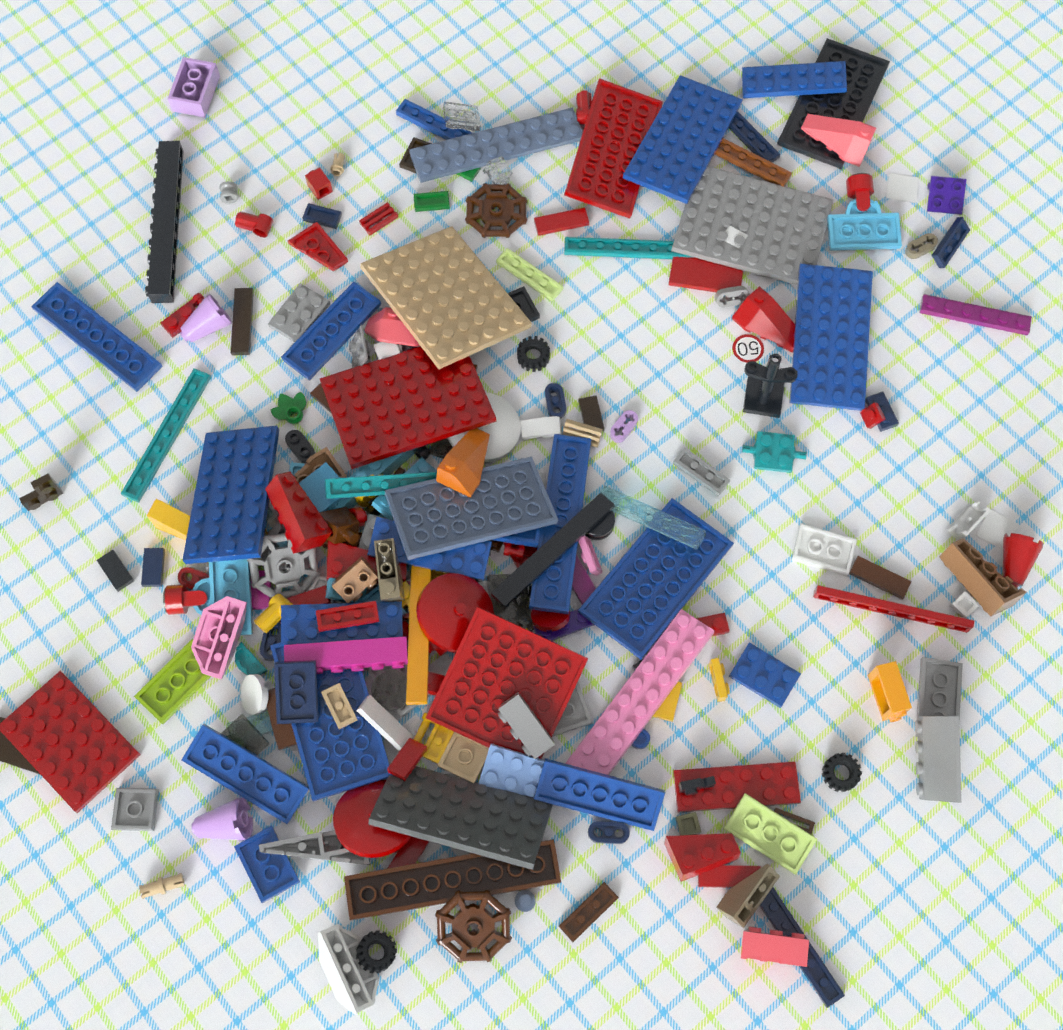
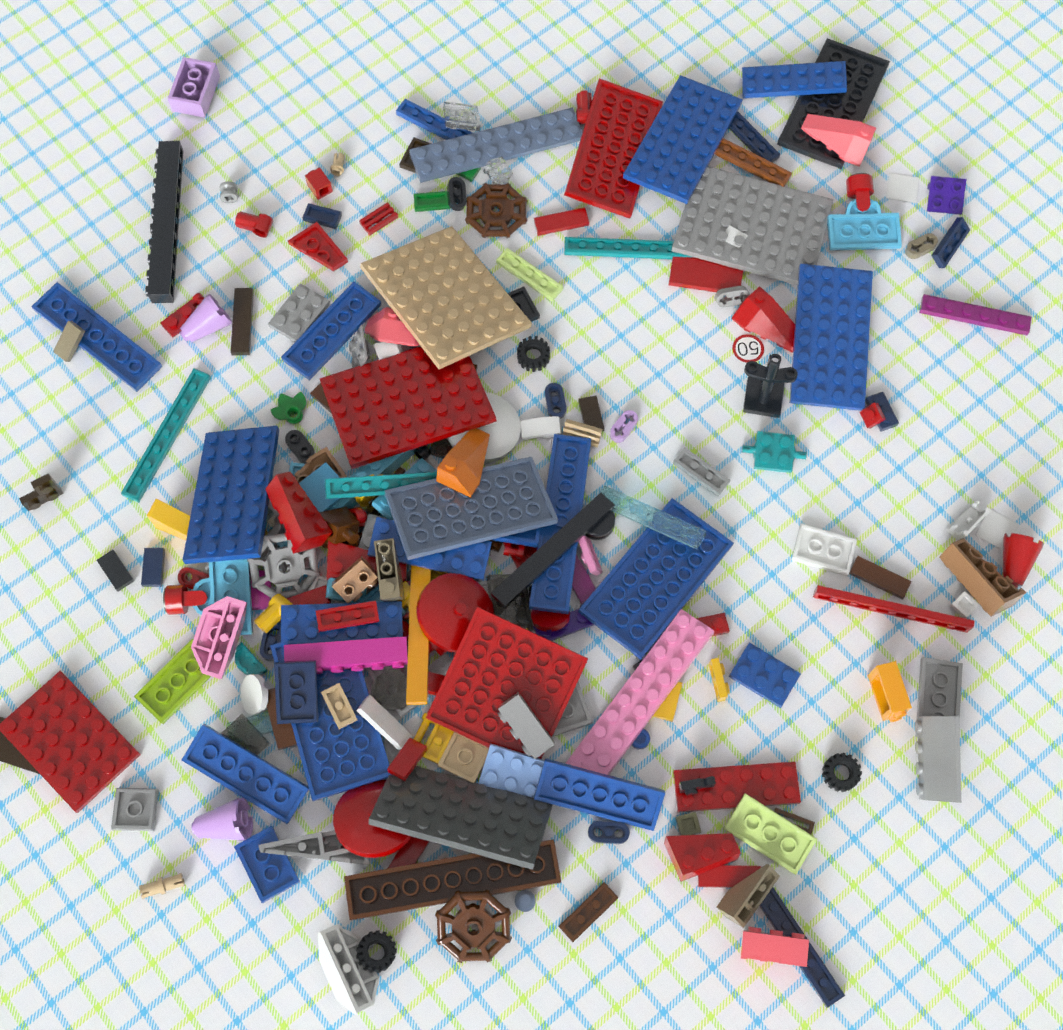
none -> tile [53,321,85,362]
none -> black plate [447,177,467,211]

